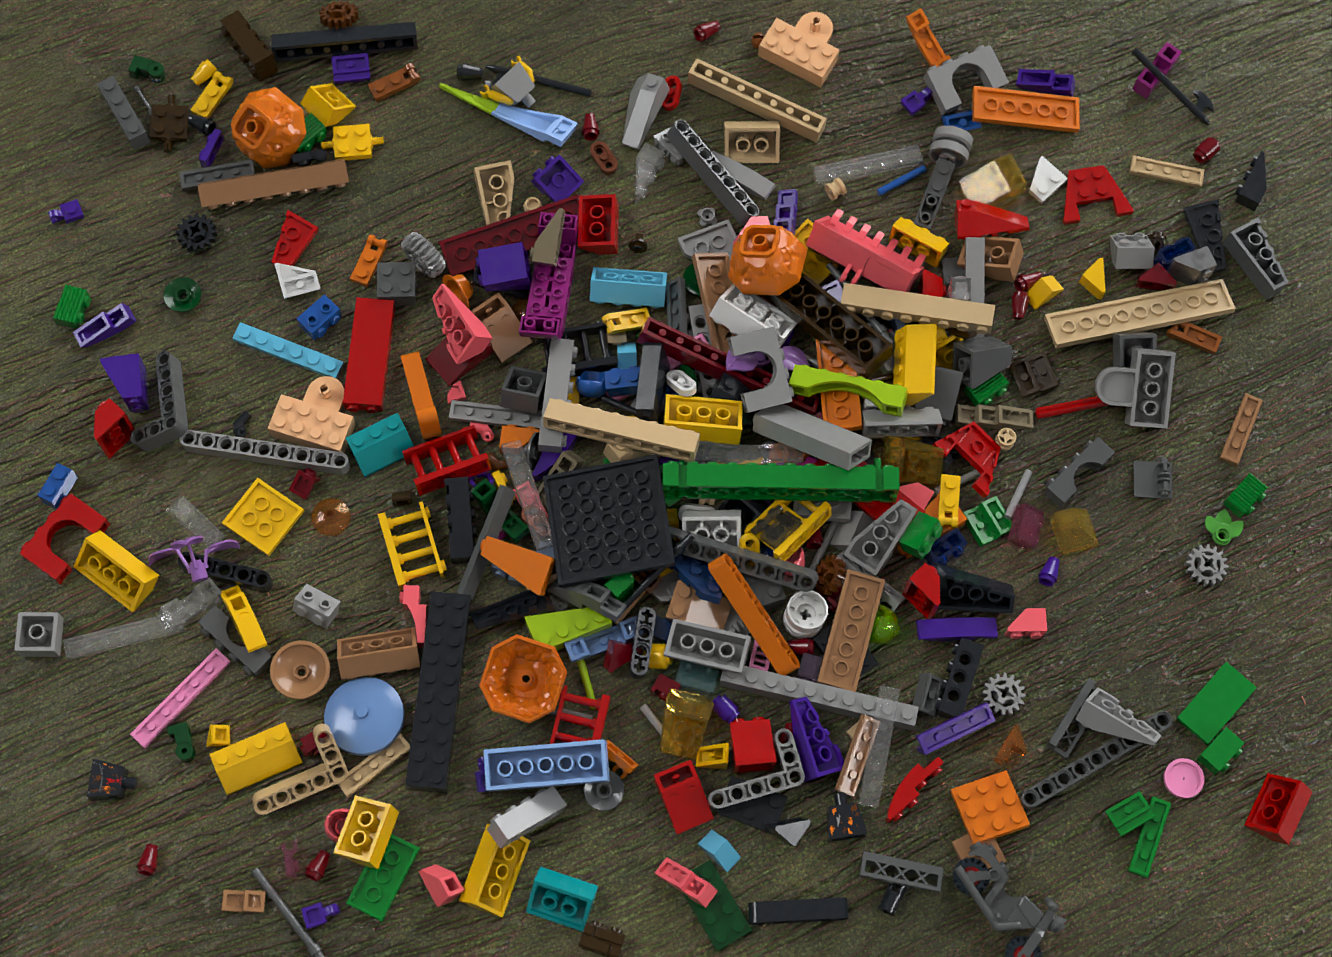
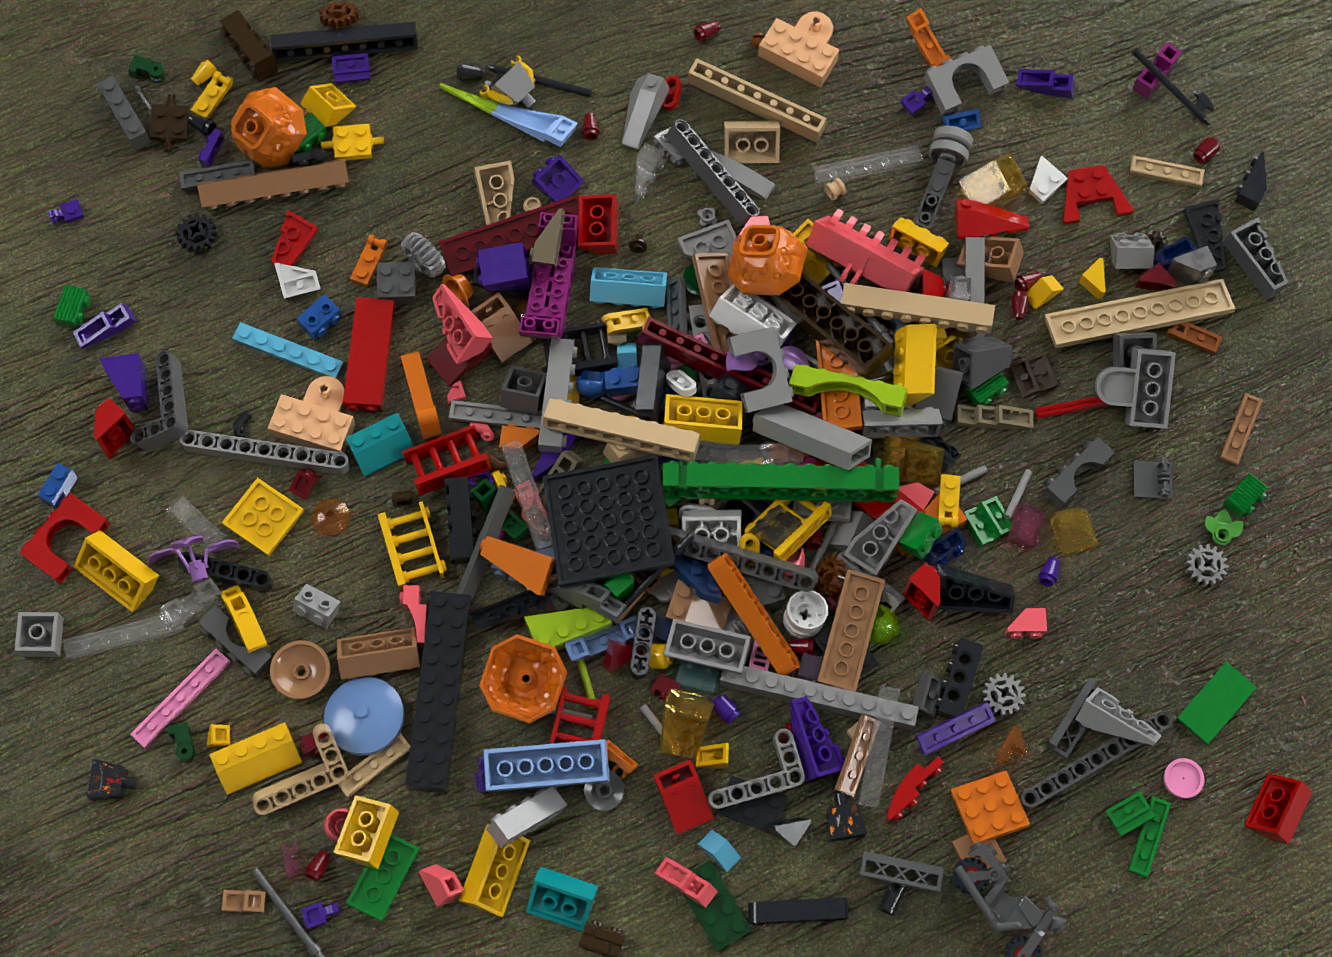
dark red cone [136,844,158,876] -> none
dark green dish [164,277,202,312] -> none
dark orange plate [367,63,421,102] -> none
dark grey dish [524,432,543,470] -> none
copper plate [590,141,618,175] -> none
red slope [729,717,776,774] -> none
dark purple slope [774,189,798,235] -> none
blue bar [877,165,927,196] -> none
dark purple slope [916,617,998,641] -> none
red wing [931,421,1001,498] -> none
orange plate [972,86,1080,133] -> none
tan wheel [995,428,1016,451] -> none
green brick [1197,727,1244,775] -> none

